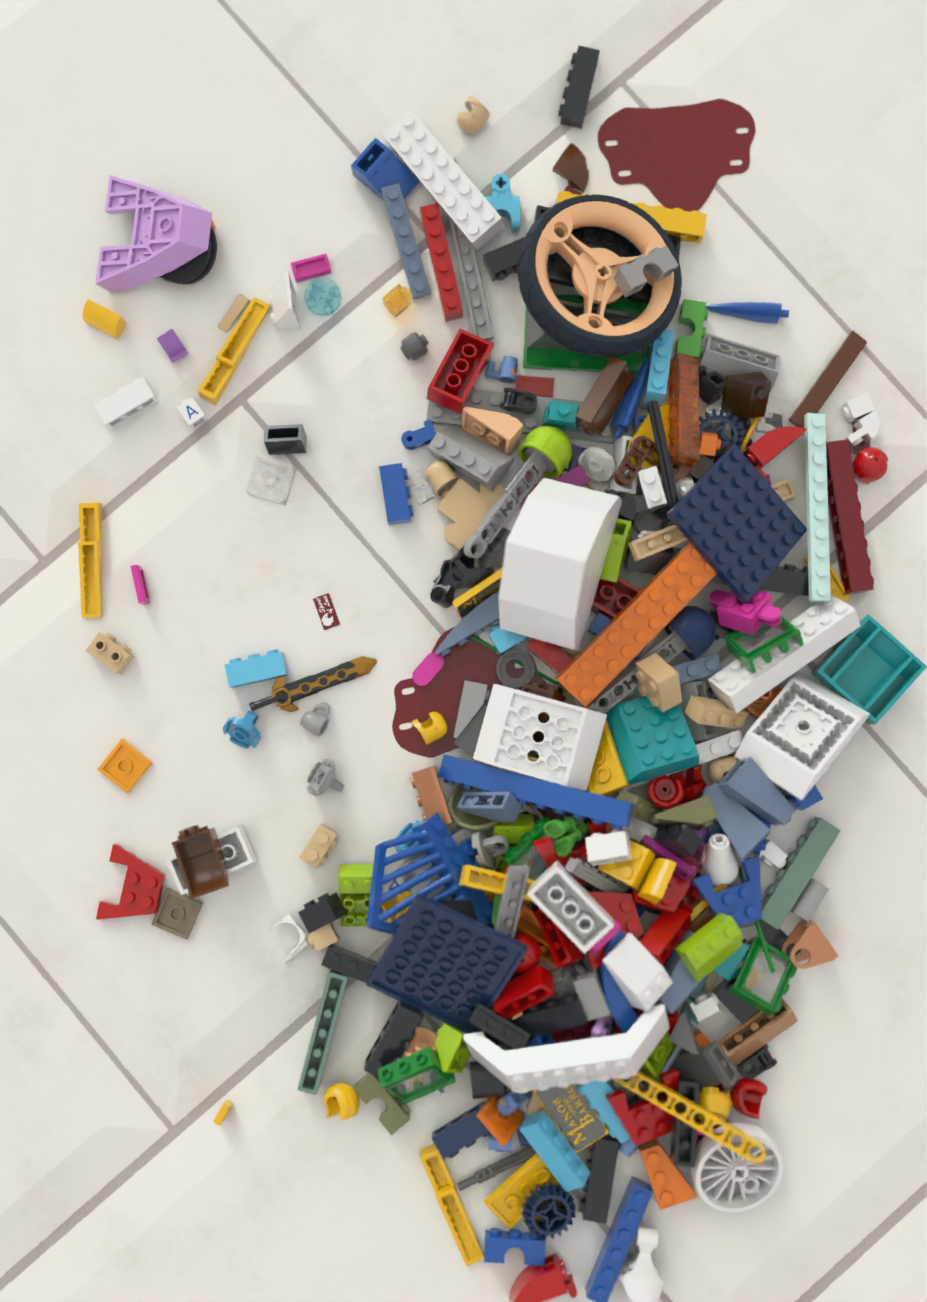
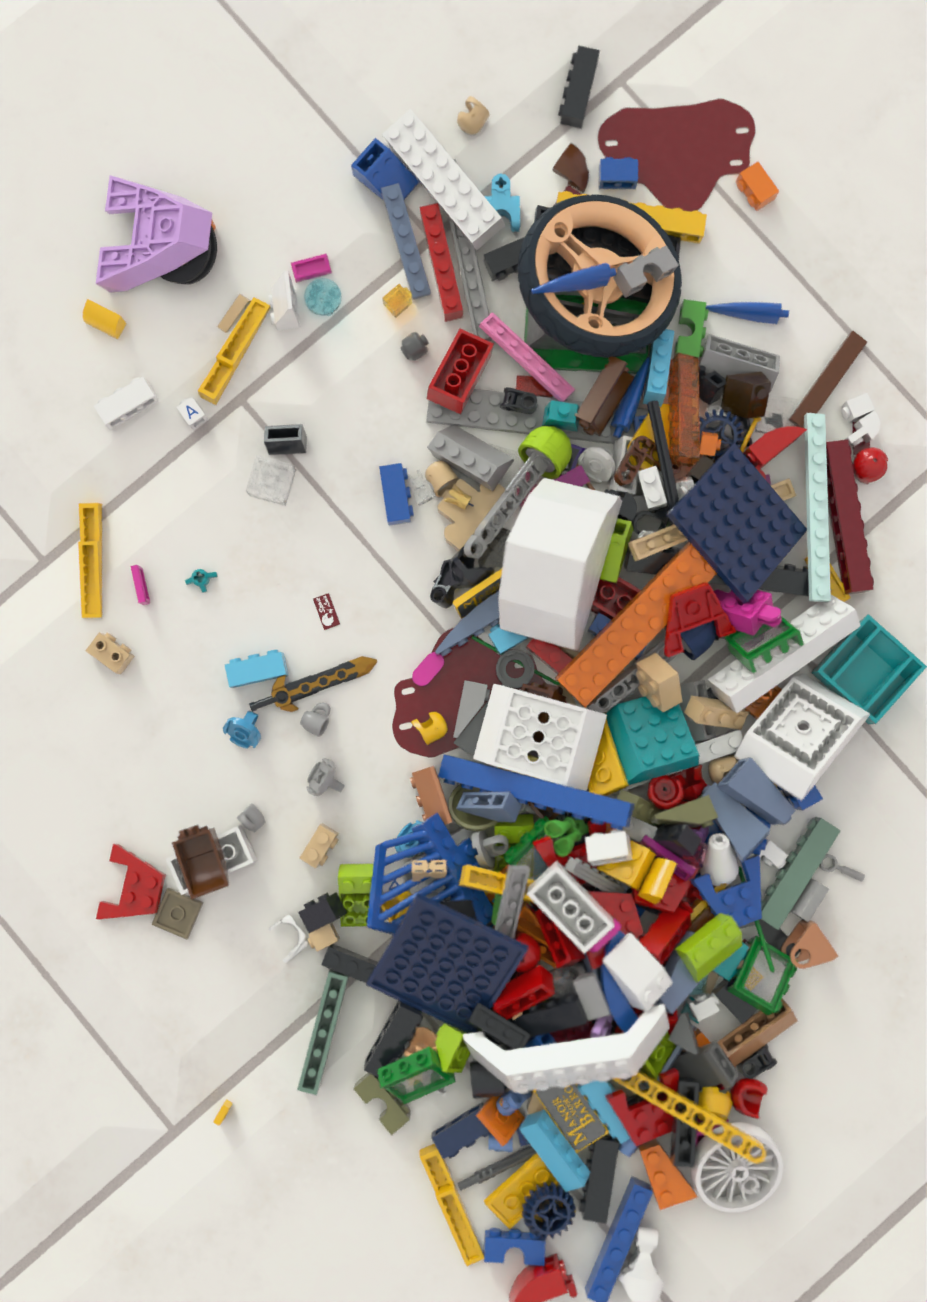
light orange tile [97,739,153,793] -> none
medium lavender bracket [157,329,188,363] -> none
yellow piece [323,1082,359,1120] -> none
blue leg [401,419,436,450] -> none
light nougat slope [461,407,523,456] -> none
medium blue piece [486,356,518,383] -> none
sand blue brick [671,653,722,684] -> none
none -> teal piece [185,569,218,593]
none -> light grey piece [237,803,266,833]
none -> tan piece [412,860,446,881]
none -> pearl gold piece [444,484,474,510]
none -> bright pink tile [479,312,575,402]
none -> blue piece [531,263,616,294]
none -> blue brick [599,157,638,189]
none -> red wing [664,582,736,657]
none -> orange brick [736,161,779,211]
none -> light grey piece [819,854,865,882]

